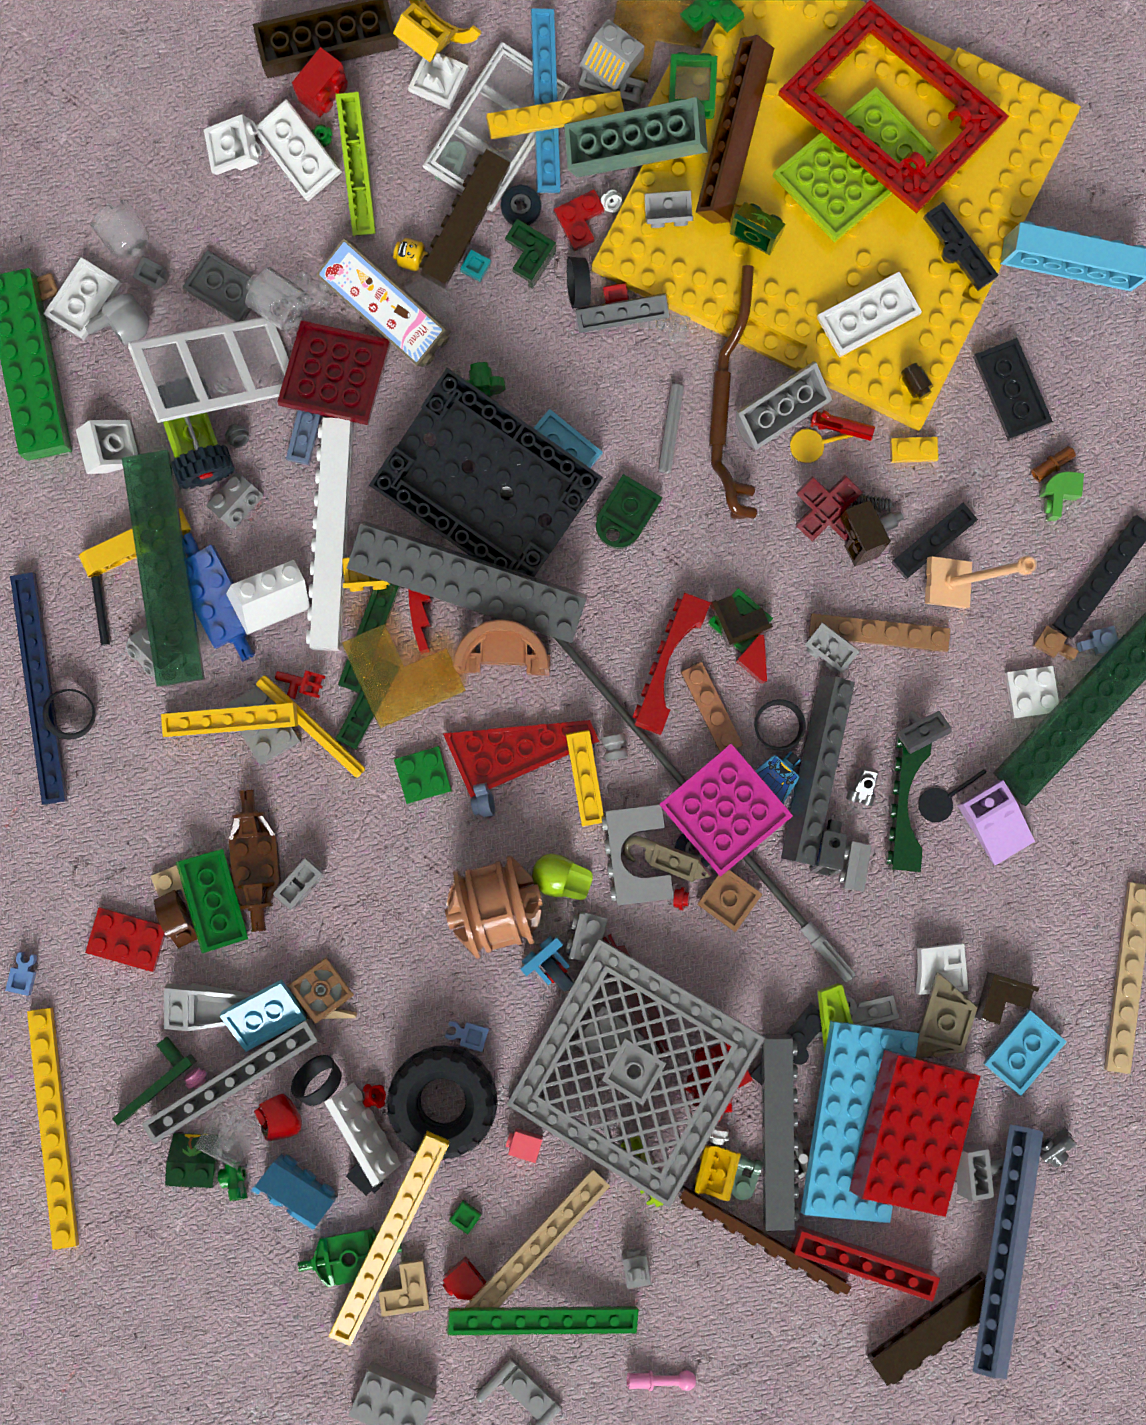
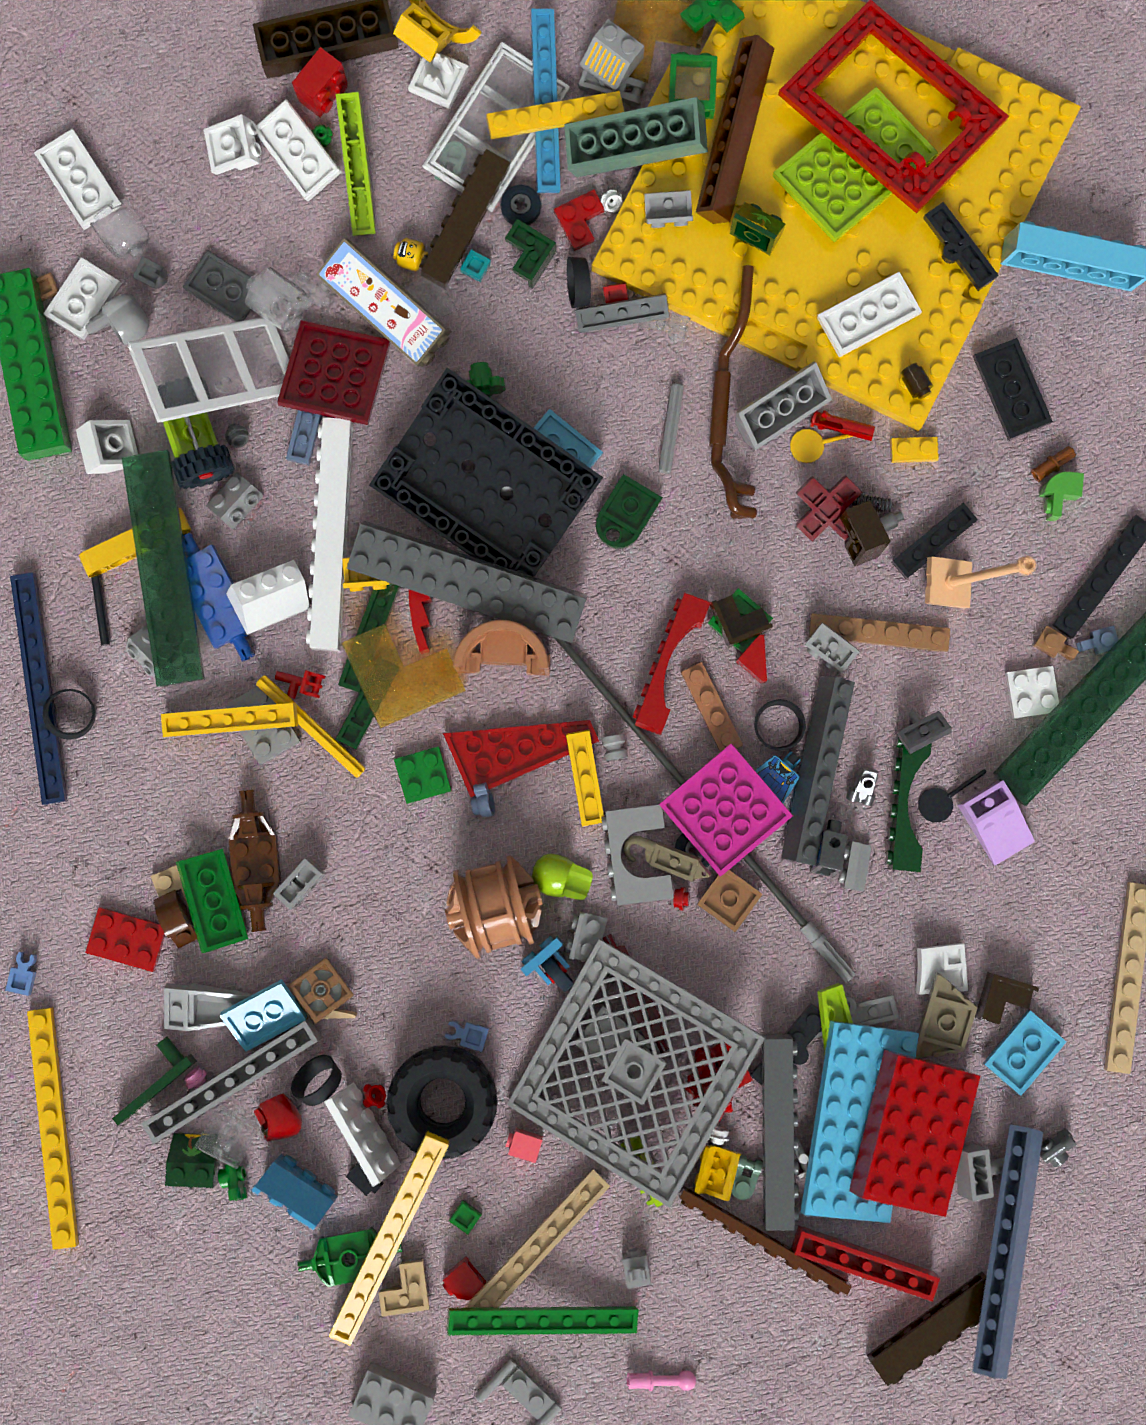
none -> white plate [34,129,122,230]

